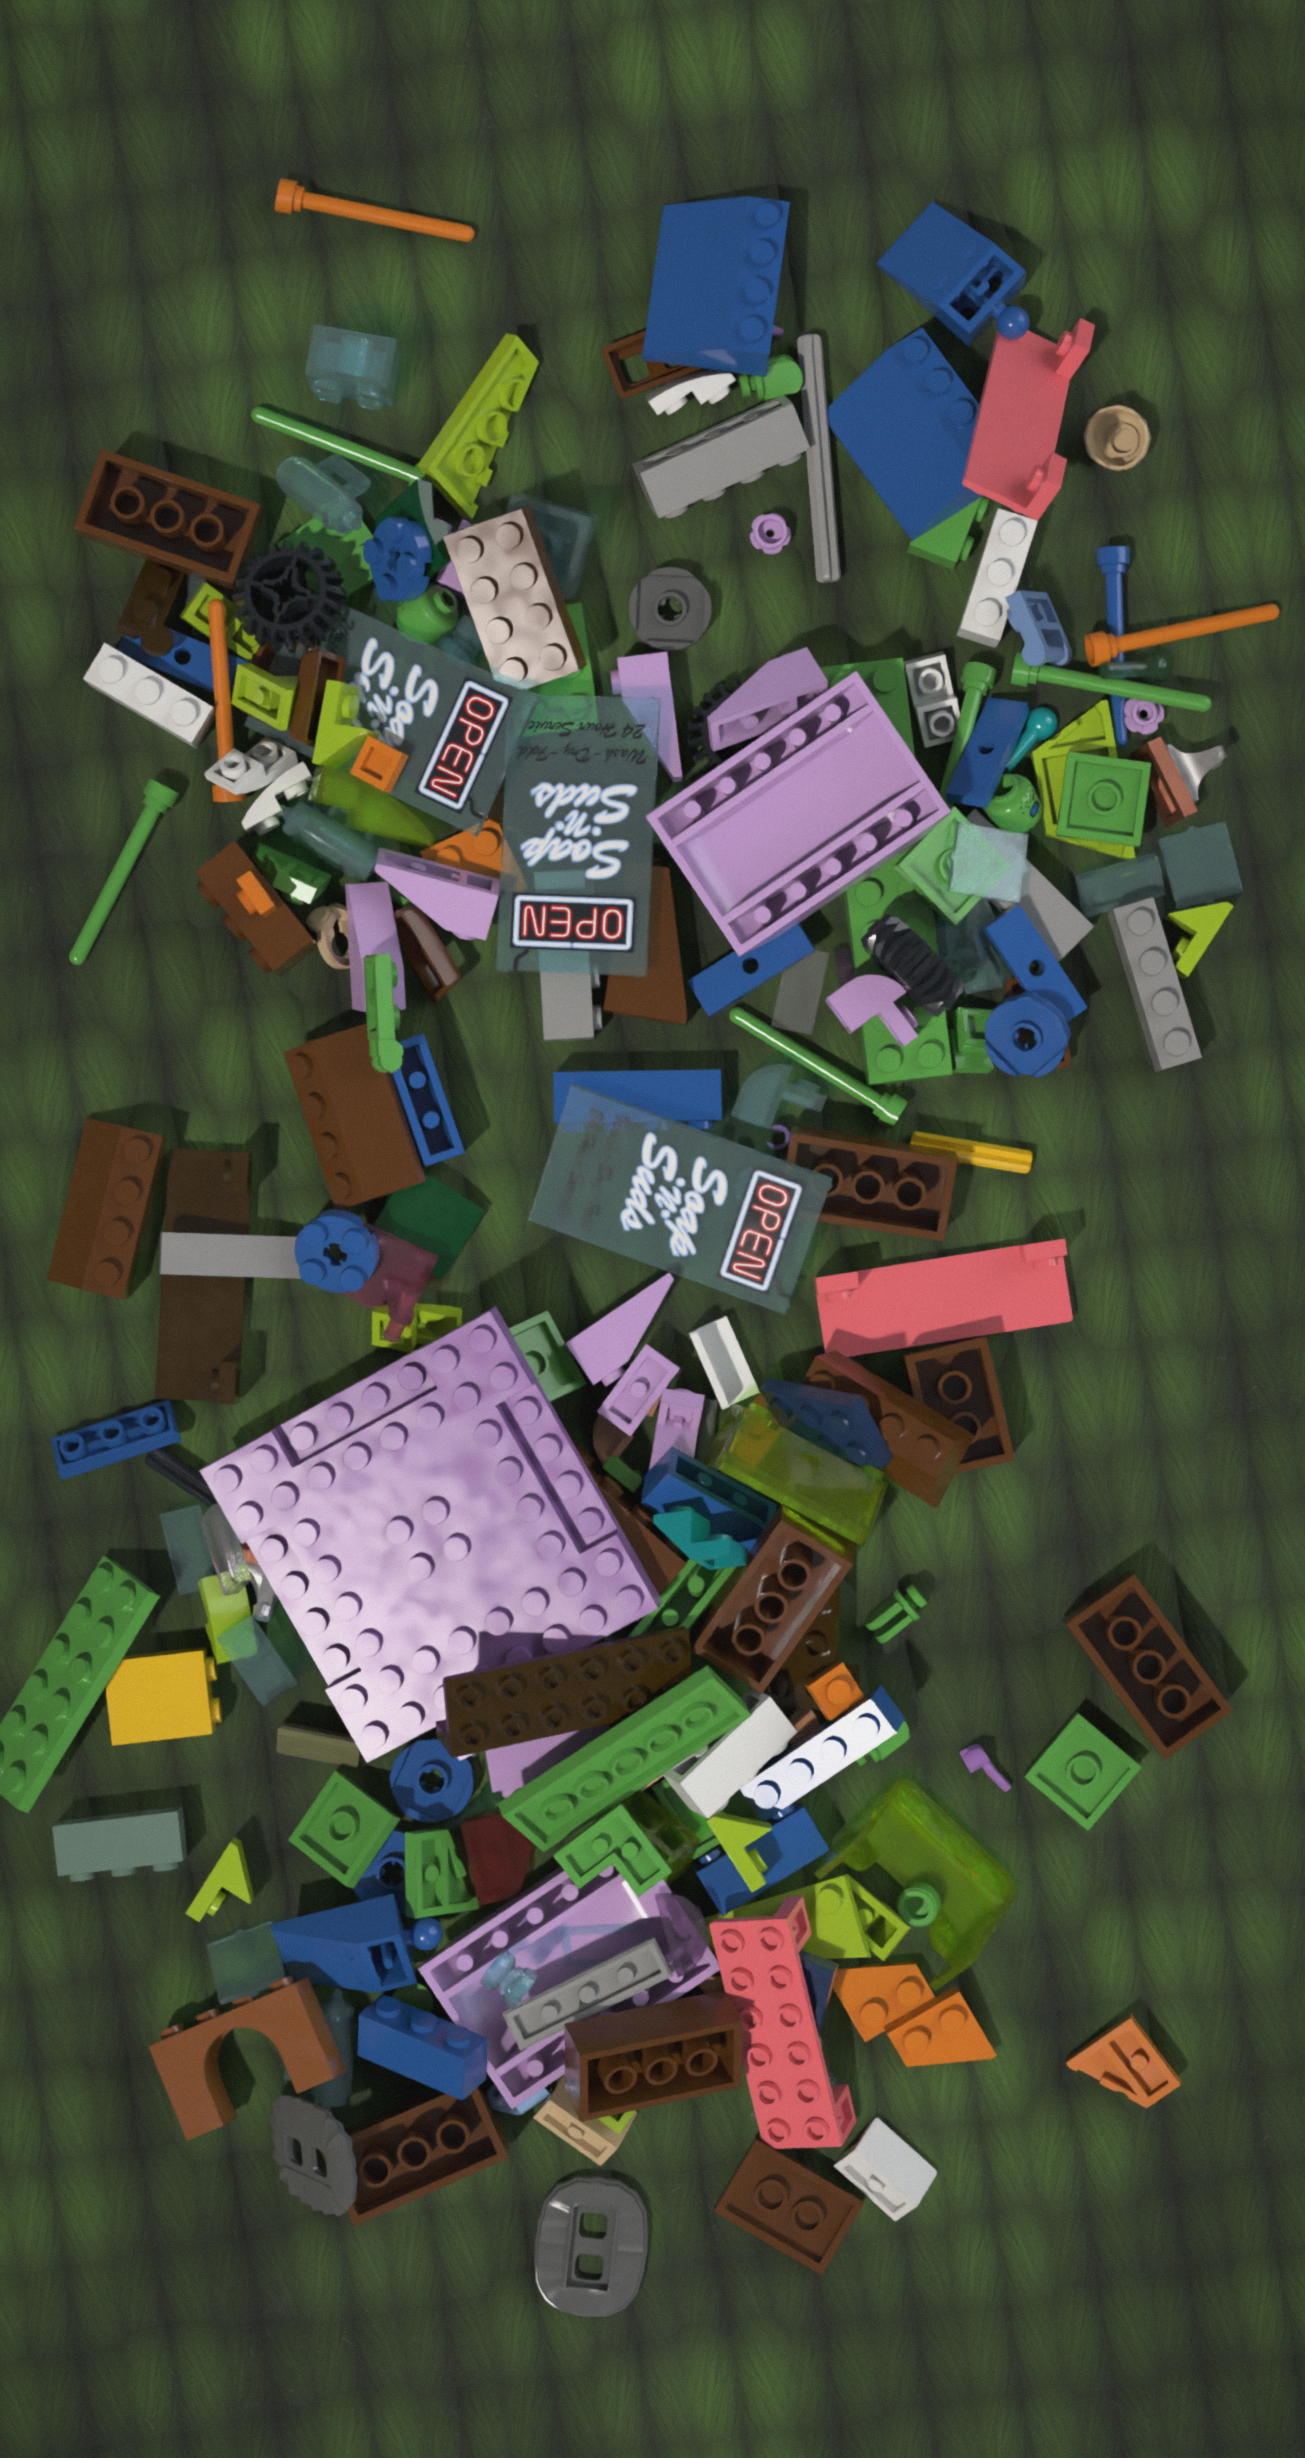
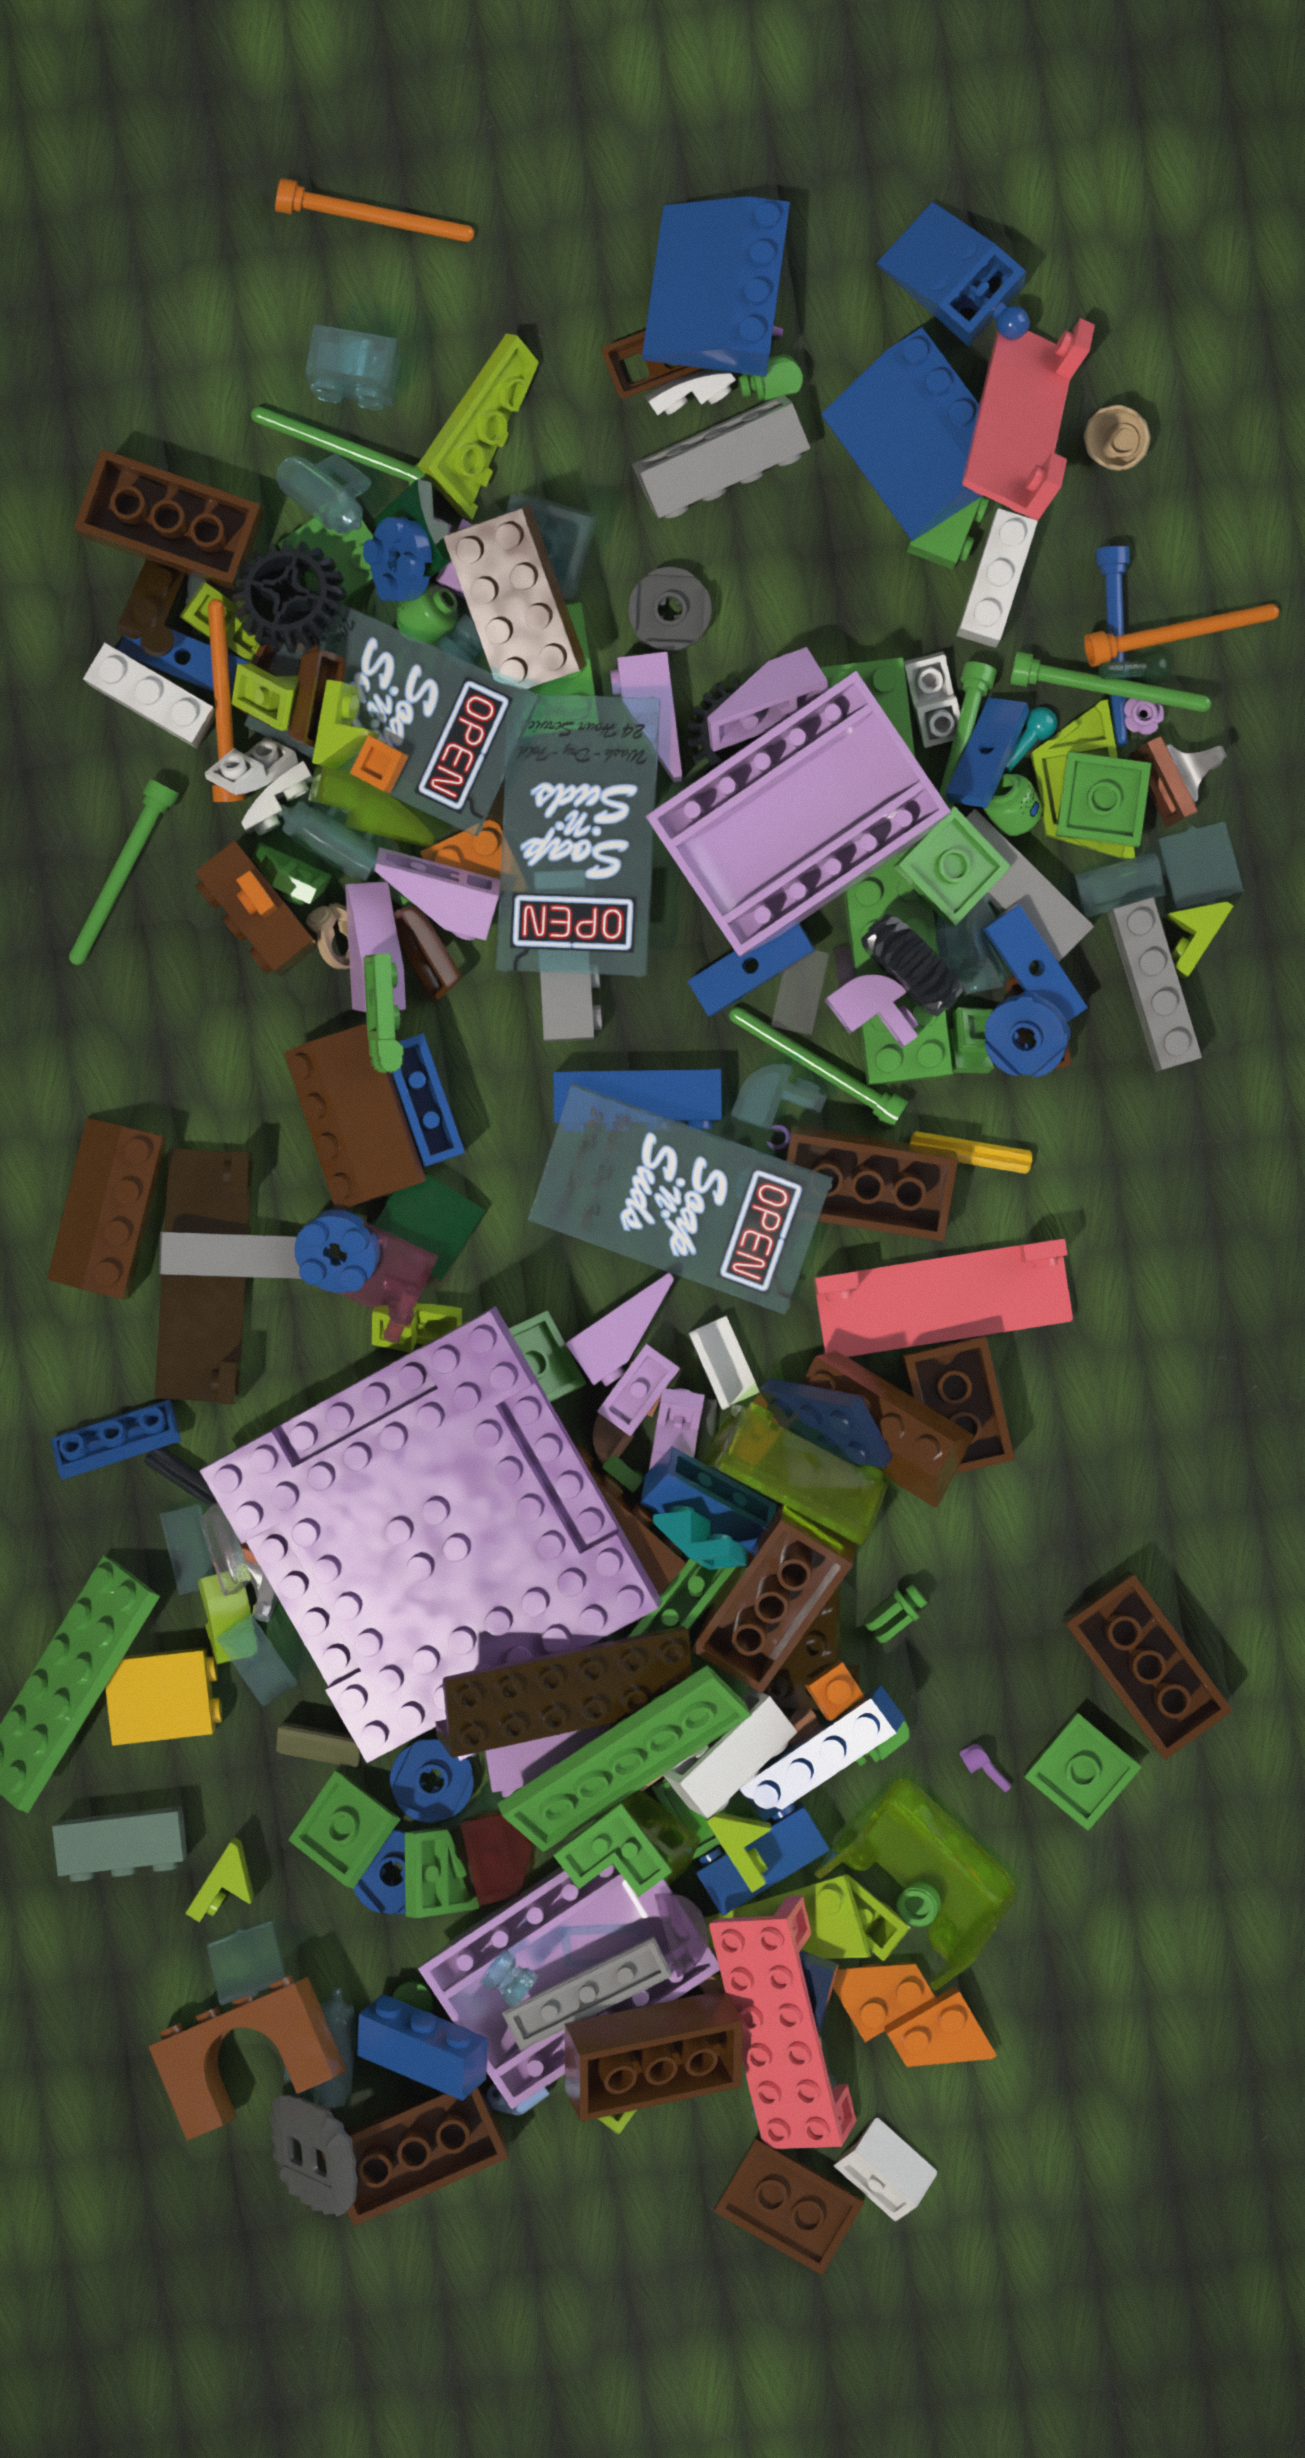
blue slope [271,1894,443,1993] -> none
tan panel [533,2074,637,2166] -> none
dark grey piece [534,2175,649,2317] -> none
reddish brown slope [603,856,687,1026] -> none
lavender plate [750,513,791,554] -> none
light grey axle [797,334,841,583] -> none
clear light blue piece [947,822,1029,904] -> none
medium blue plate [1005,590,1073,667] -> none
orange wing [1066,2013,1181,2108] -> none

